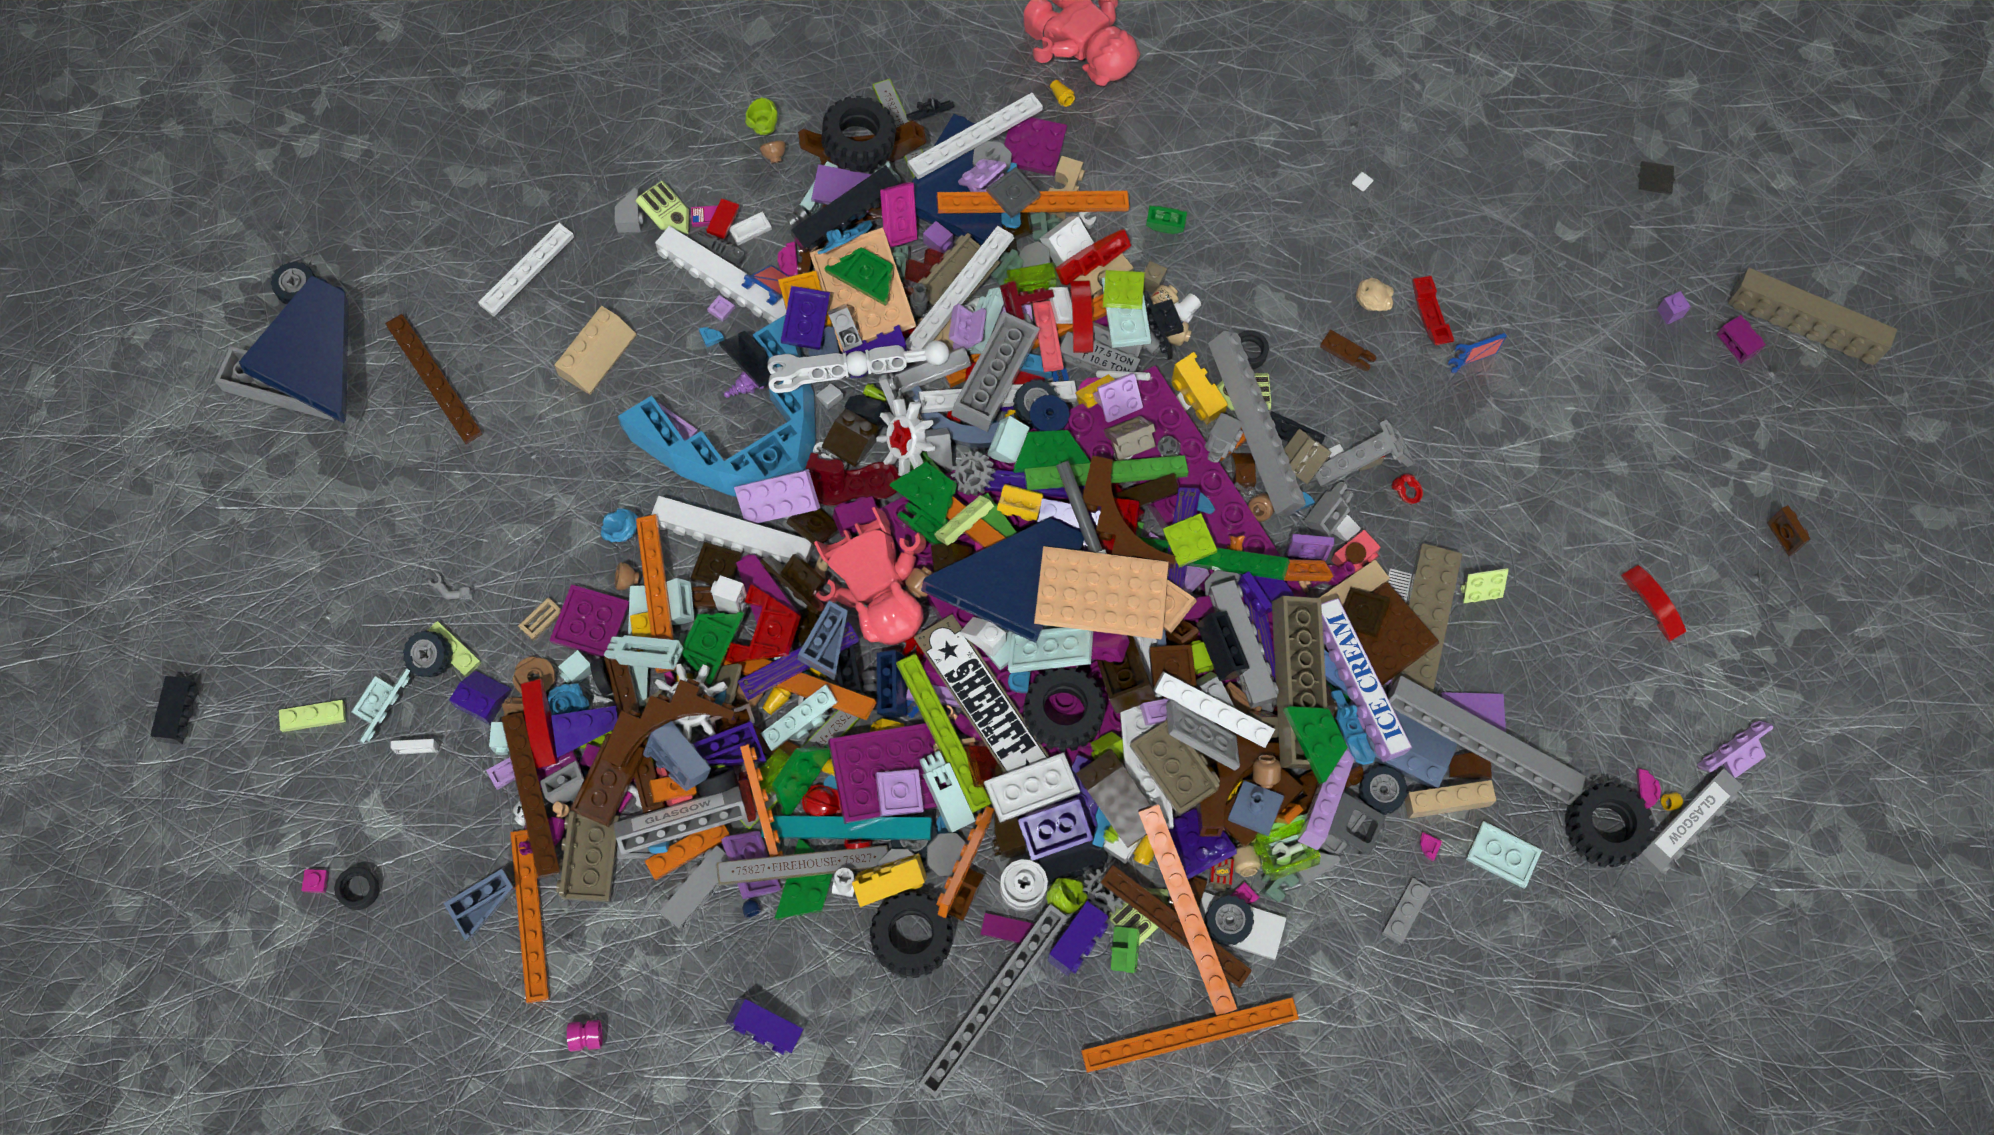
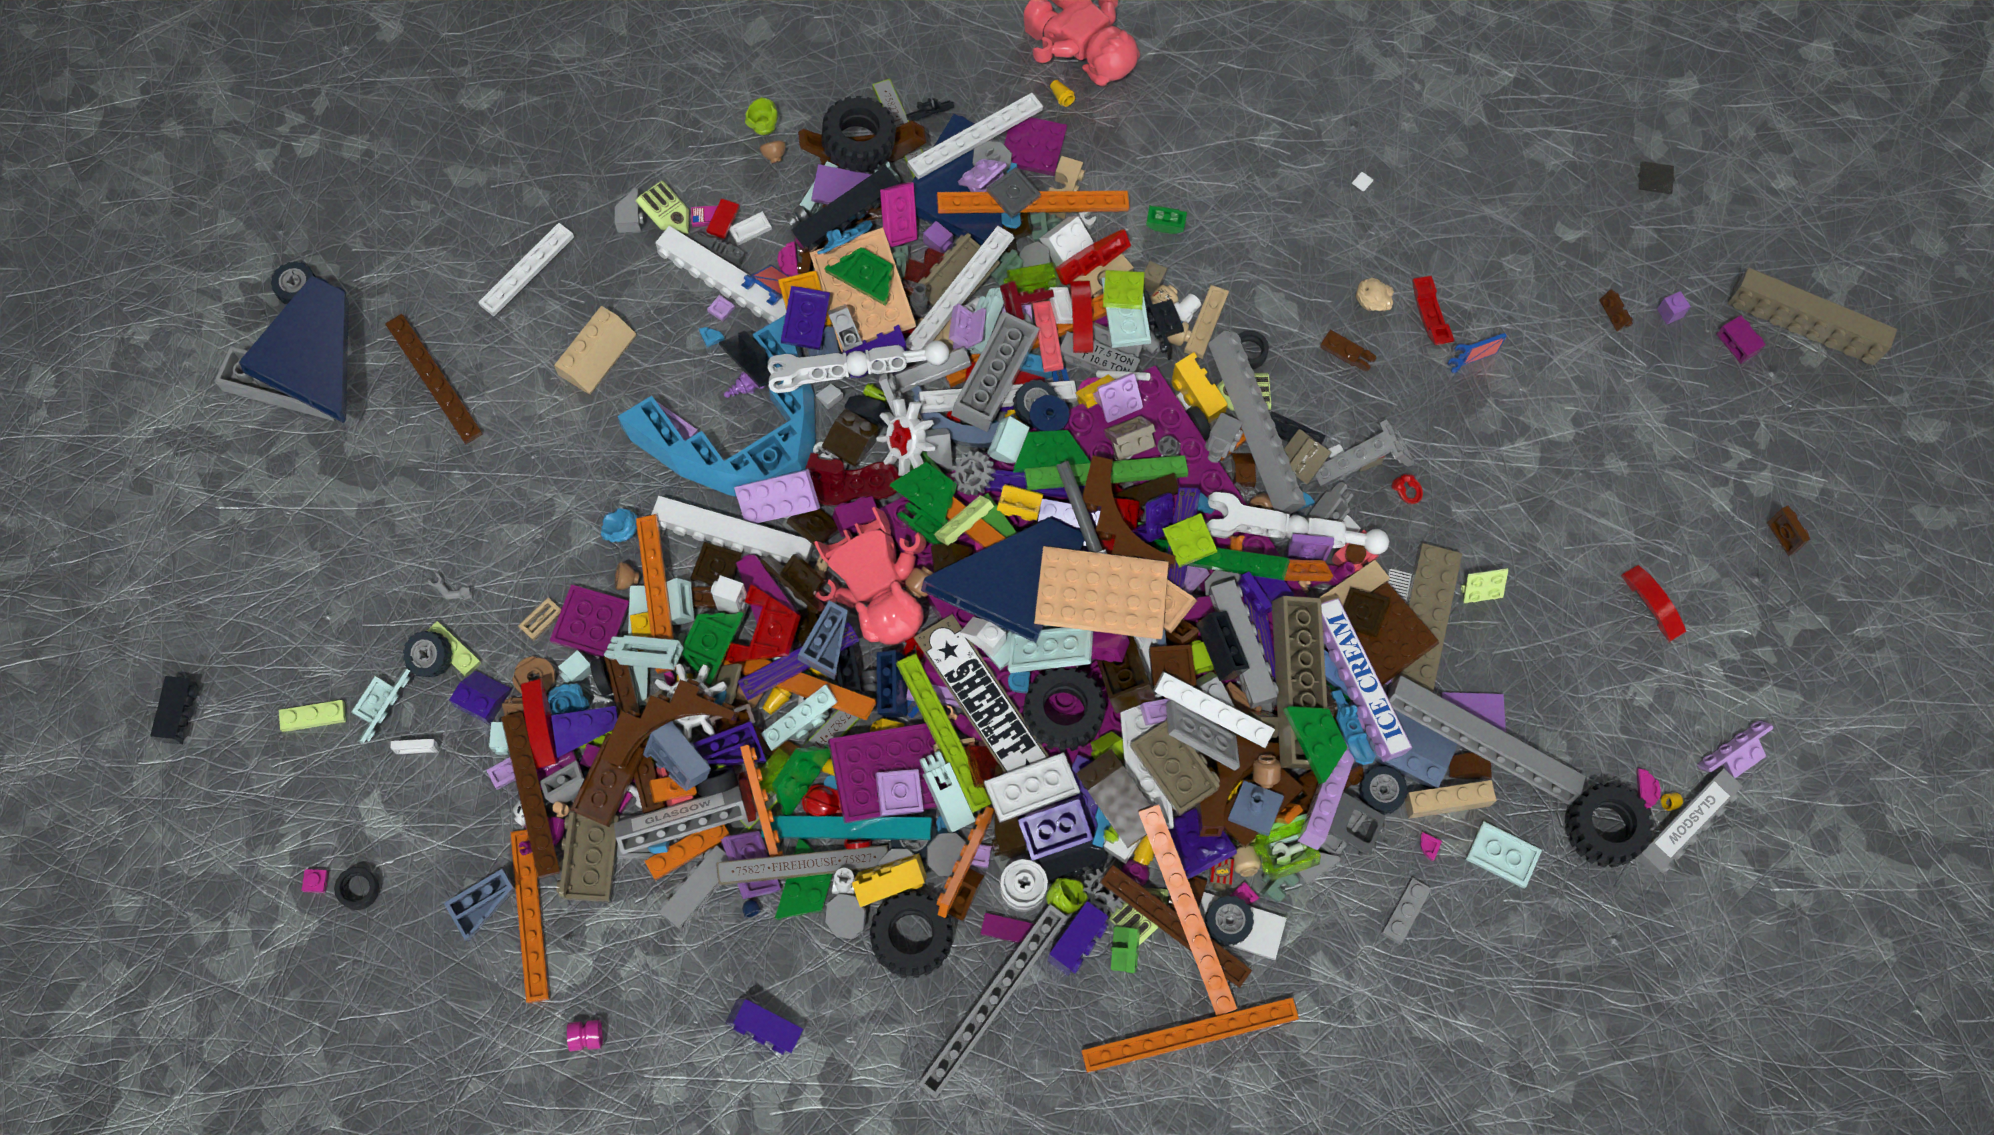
none -> light grey piece [825,893,866,939]
none -> lavender tile [970,844,992,868]
none -> magenta brick [1120,859,1150,887]
none -> dark purple bracket [1131,493,1174,543]
none -> tan tile [1184,285,1229,359]
none -> black tyre [1186,406,1211,441]
none -> white piece [1206,492,1389,555]
none -> reddish brown hinge [1599,289,1633,332]

